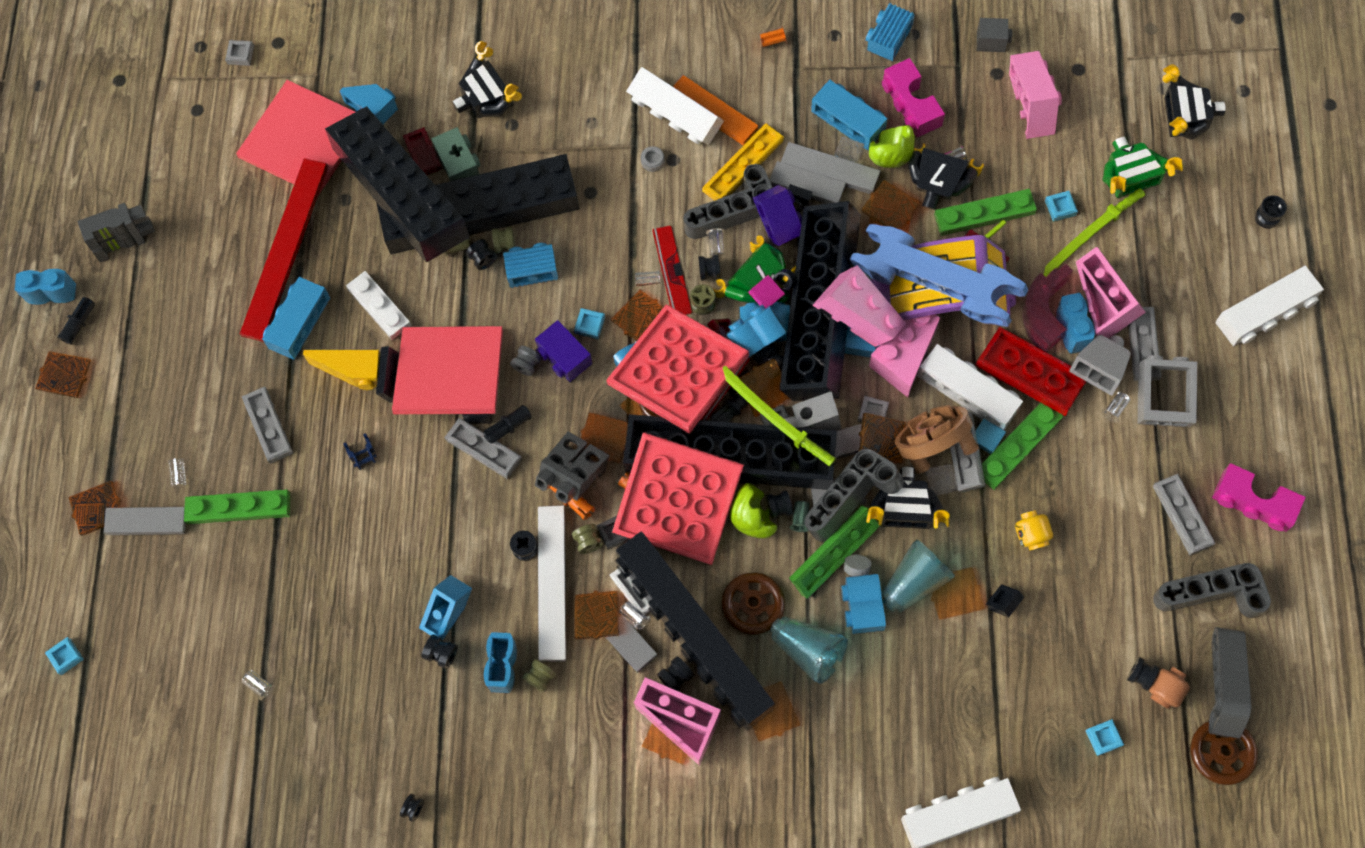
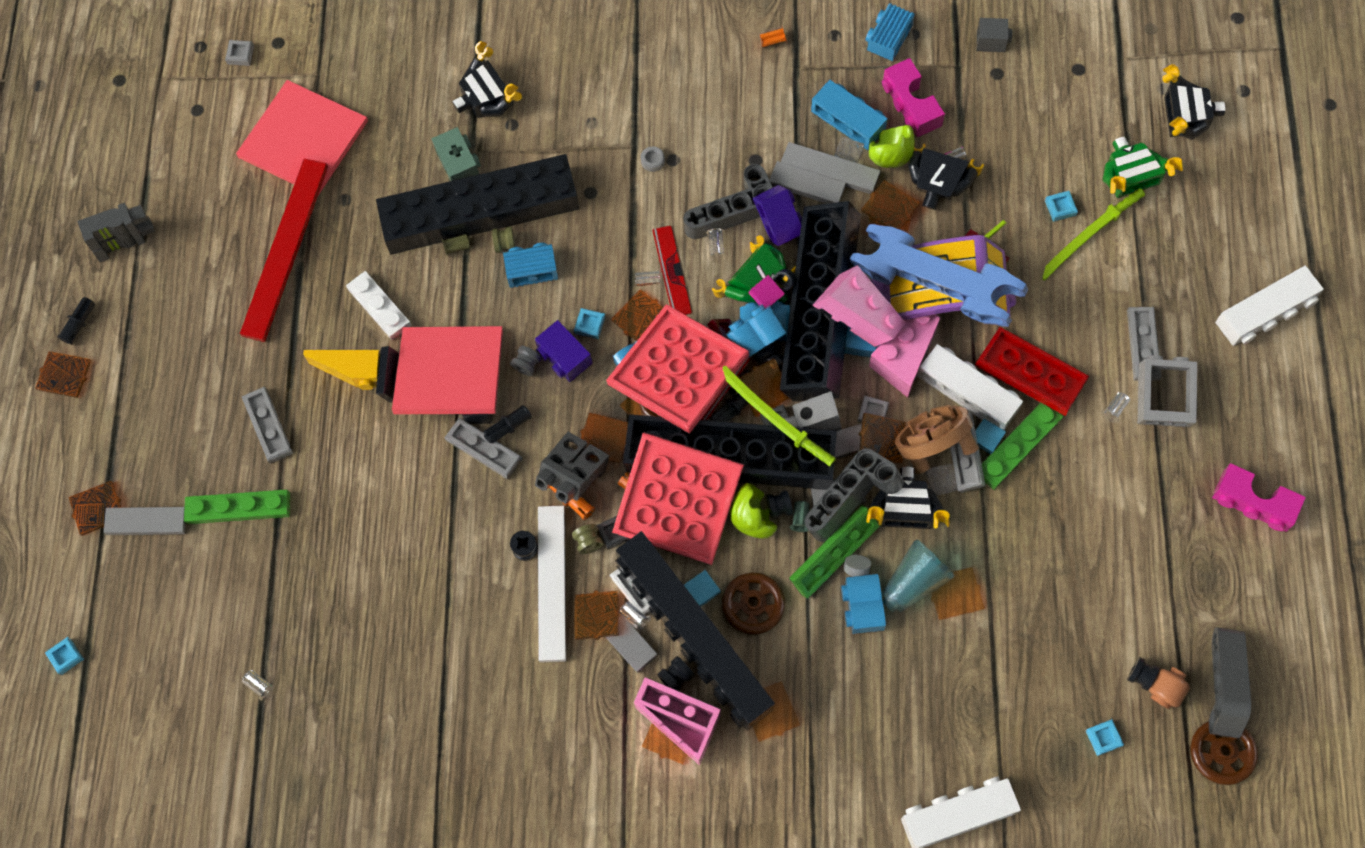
dark azure brick [15,269,76,305] -> none
clear piece [166,459,187,488] -> none
dark azure brick [262,277,330,360] -> none
black brick [325,106,469,263] -> none
dark azure slope [340,84,398,124] -> none
dark blue piece [343,433,377,470] -> none
black bush [400,793,424,822] -> none
dark red tile [402,127,442,175] -> none
dark azure slope [419,575,472,640] -> none
black wheel [421,634,458,669] -> none
black wheel [466,239,497,270] -> none
dark azure brick [484,632,517,693] -> none
olive wheel [522,659,556,692] -> none
white brick [626,67,724,145] -> none
orange tile [673,75,758,146] -> none
olive wheel [690,284,715,315] -> none
black wheel [698,254,721,281] -> none
yellow tile [702,123,784,201] -> none
clear light blue cone [771,616,848,684] -> none
black plate [788,184,813,210] -> none
bright green plate [934,189,1037,236] -> none
black plate [986,584,1025,618] -> none
bright pink wedge [1009,51,1062,139] -> none
yellow head [1015,510,1053,551] -> none
clear pink arch [1022,264,1073,352] -> none
dark azure brick [1056,293,1095,354] -> none
light grey torso [1069,335,1131,396] -> none
bright pink wedge [1076,247,1146,339] -> none
light grey tile [1153,474,1216,555] -> none
dark grey beam [1153,563,1271,618] -> none
black wheel [1255,195,1287,229] -> none
none -> medium azure tile [684,570,721,607]

